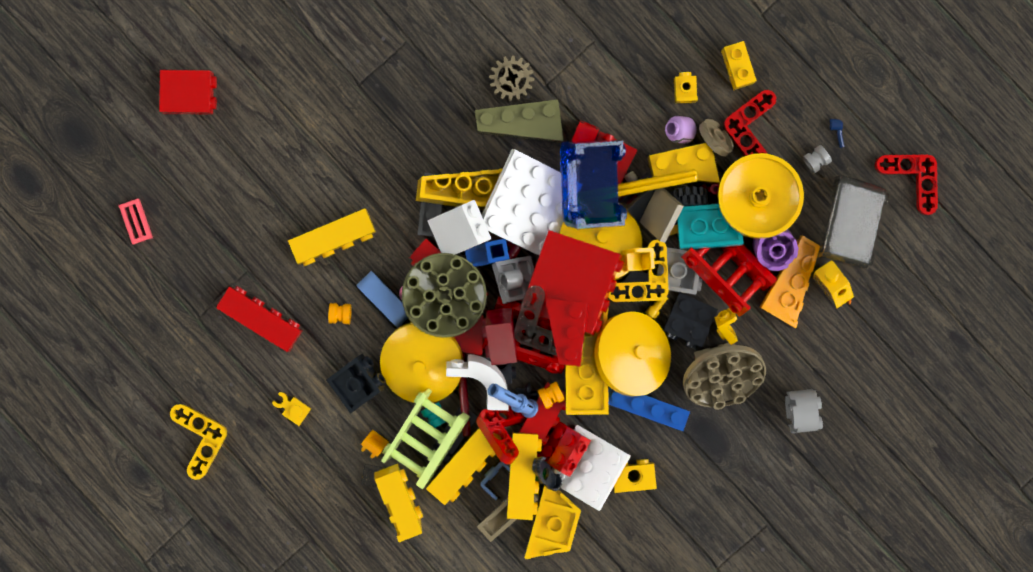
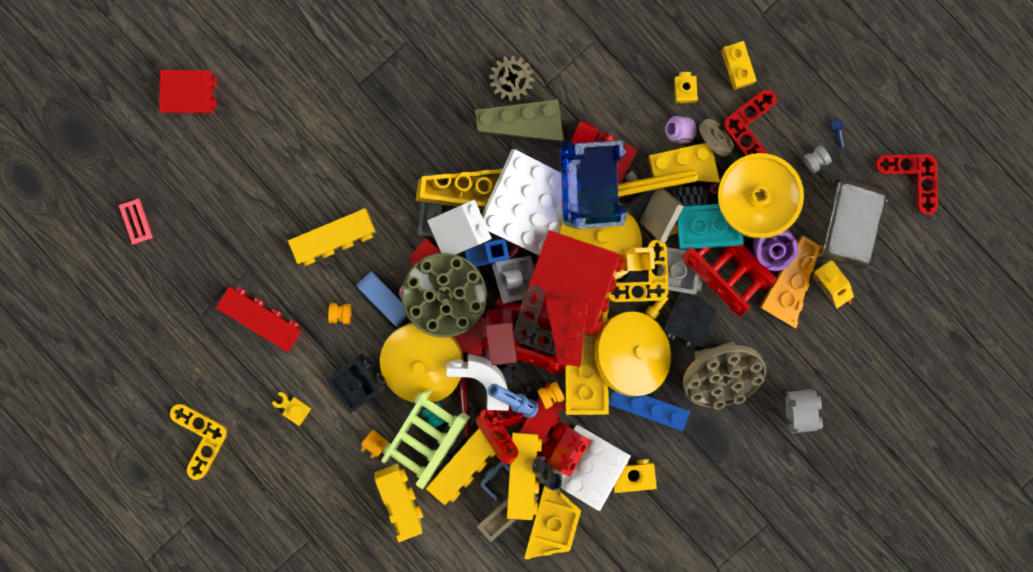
yellow bracket [714,308,738,345] -> none

